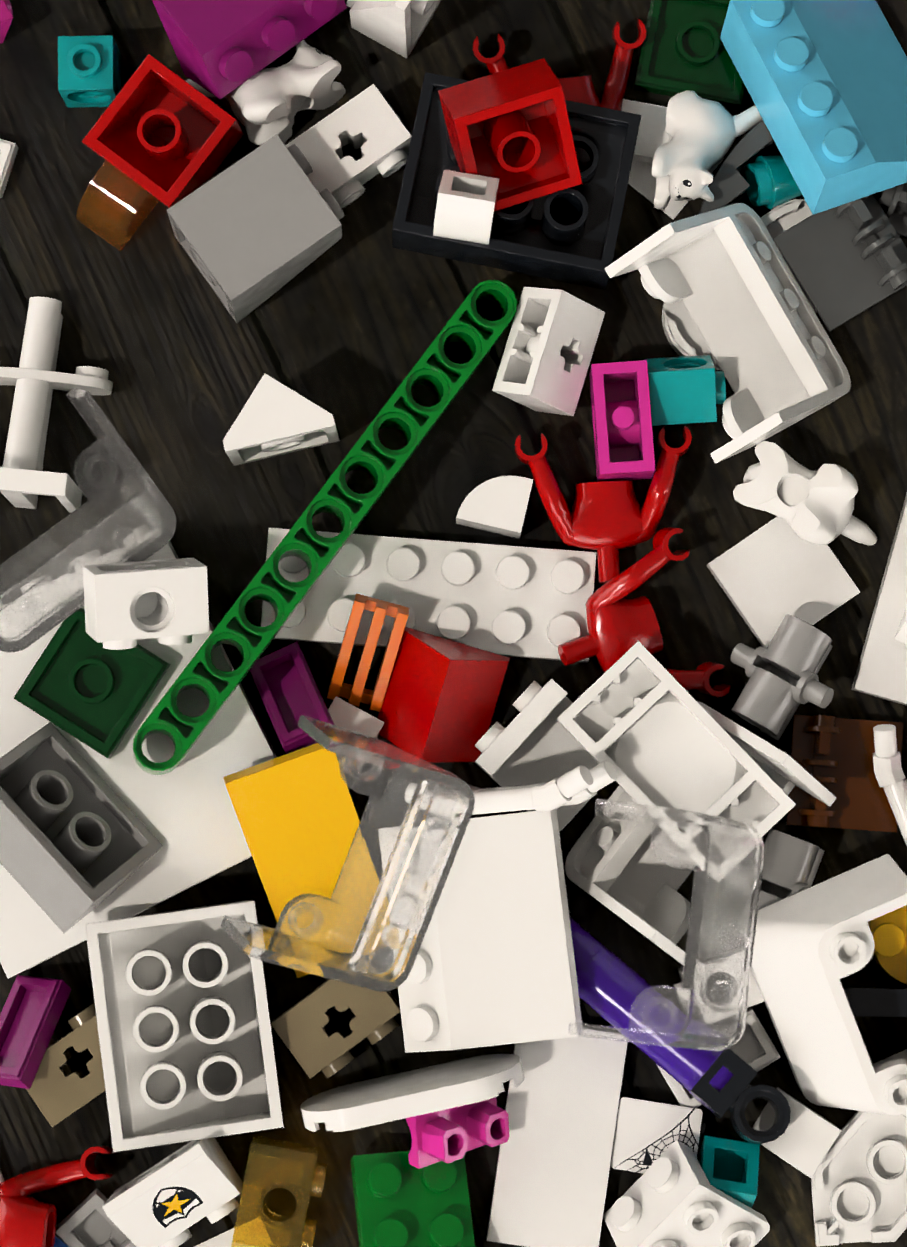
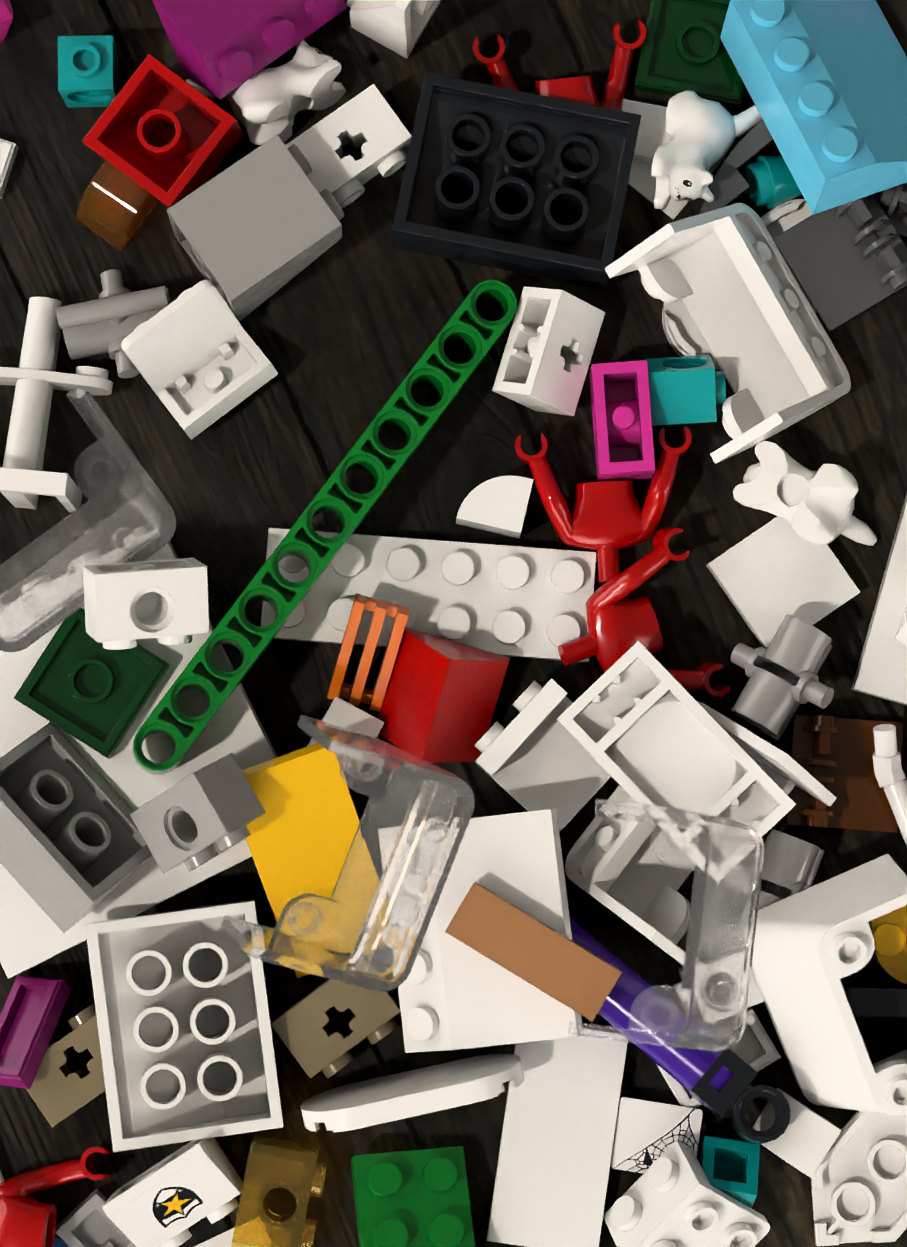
white slope [223,373,340,466] -> none
magenta tile [250,641,338,754] -> none
white piece [406,760,618,820] -> none
dark pink hips [406,1097,509,1169] -> none
white brick [433,169,499,245] -> none
red slope [438,58,582,212] -> none
none -> light grey pin [56,269,172,378]
none -> white bracket [121,279,278,440]
none -> light grey brick [130,753,266,874]
none -> medium nougat tile [445,882,622,1022]

